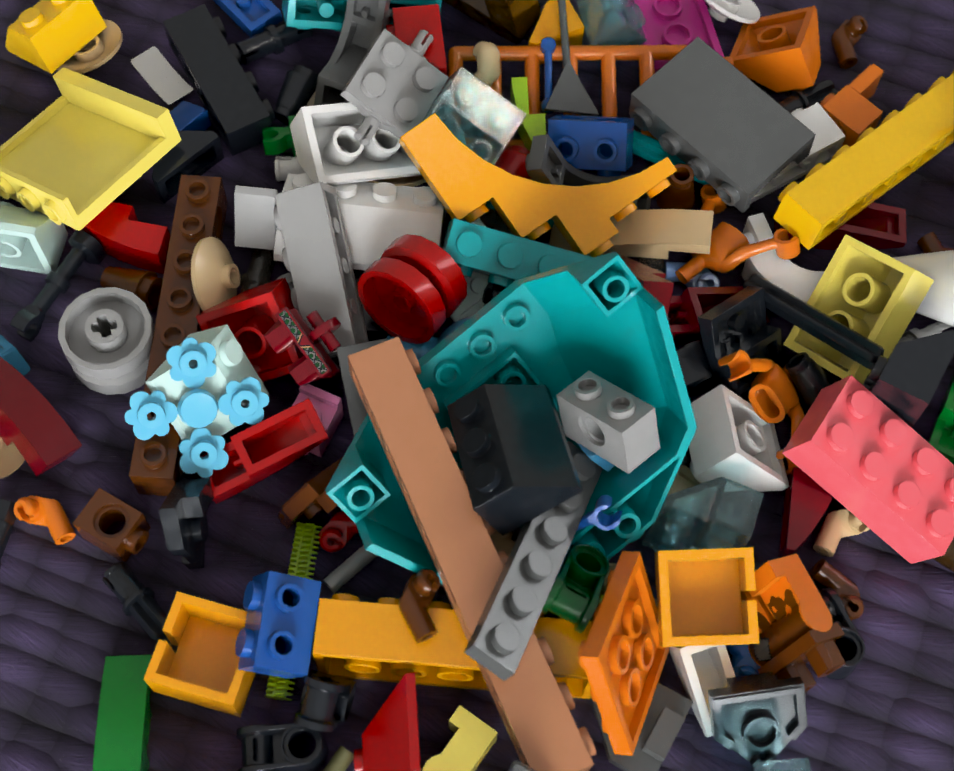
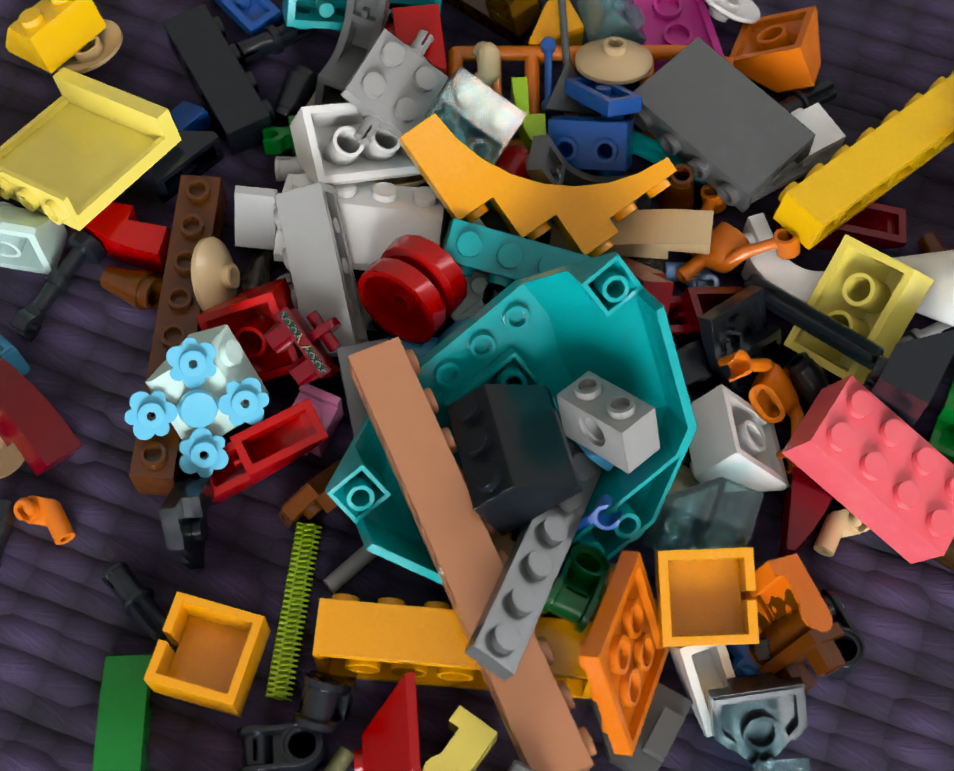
light grey wheel [58,287,155,395] -> none
reddish brown brick [72,488,151,562] -> none
white sticker [131,46,193,105] -> none
blue brick [235,571,322,679] -> none
red arm [319,511,359,552] -> none
reddish brown arm [398,569,440,643] -> none
reddish brown arm [810,559,864,620] -> none
orange brick [820,84,883,147] -> none
reddish brown arm [831,15,868,69] -> none
orange tile [849,63,884,100] -> none
none -> blue plate [564,76,642,120]
none -> tan dish [575,37,653,85]

